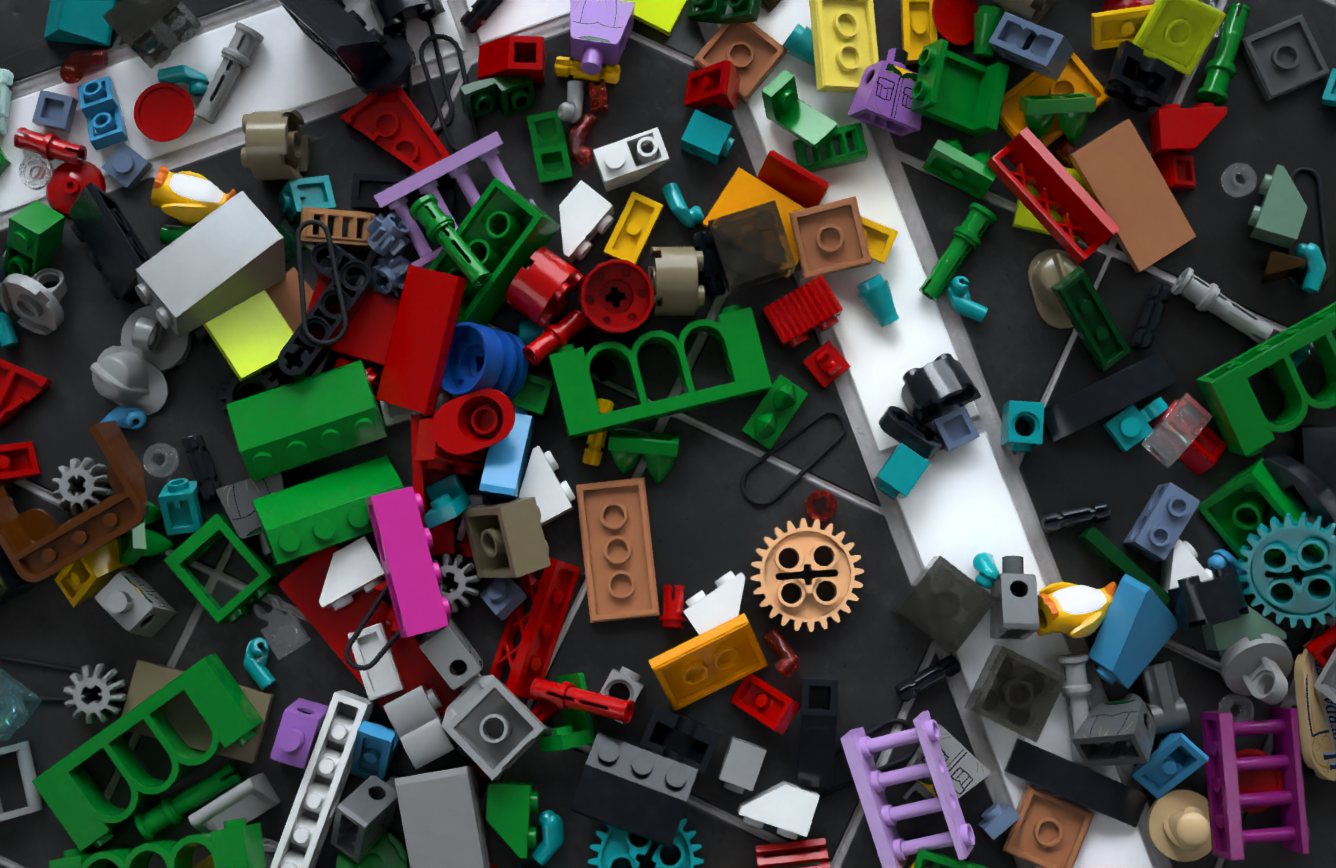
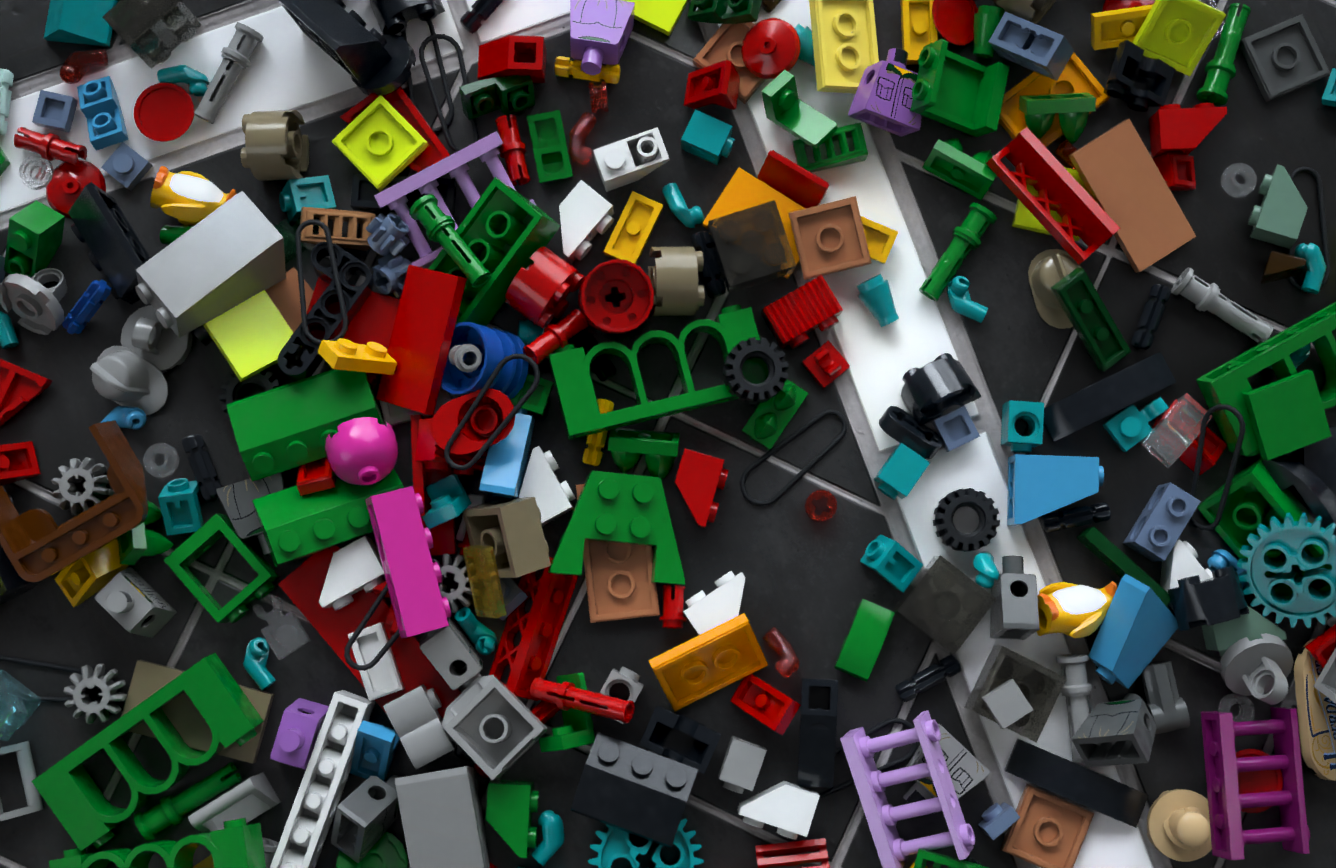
light grey arm [558,80,584,124] -> none
light nougat gear [750,518,864,632] -> none
dark azure slope [1131,733,1209,799] -> none
none -> blue axle [62,279,111,335]
none -> red tile [297,457,336,496]
none -> yellow plate [318,338,397,375]
none -> dark pink cylinder [325,417,398,485]
none -> neon yellow tile [331,95,429,192]
none -> black piece [444,354,540,470]
none -> light grey pin [448,344,482,372]
none -> teal arm [455,607,497,655]
none -> clear yellow tile [463,545,507,618]
none -> red pin [495,114,531,186]
none -> green wing [548,470,685,585]
none -> red slope [675,448,729,529]
none -> black tyre [722,337,789,404]
none -> red piece [741,18,800,79]
none -> green slope [834,599,895,682]
none -> teal bracket [860,534,923,593]
none -> black tyre [933,488,1000,552]
none -> light grey tile [981,679,1033,729]
none -> dark azure slope [1007,454,1104,526]
none -> black piece [1190,404,1245,531]
none -> green tile [1243,370,1331,461]

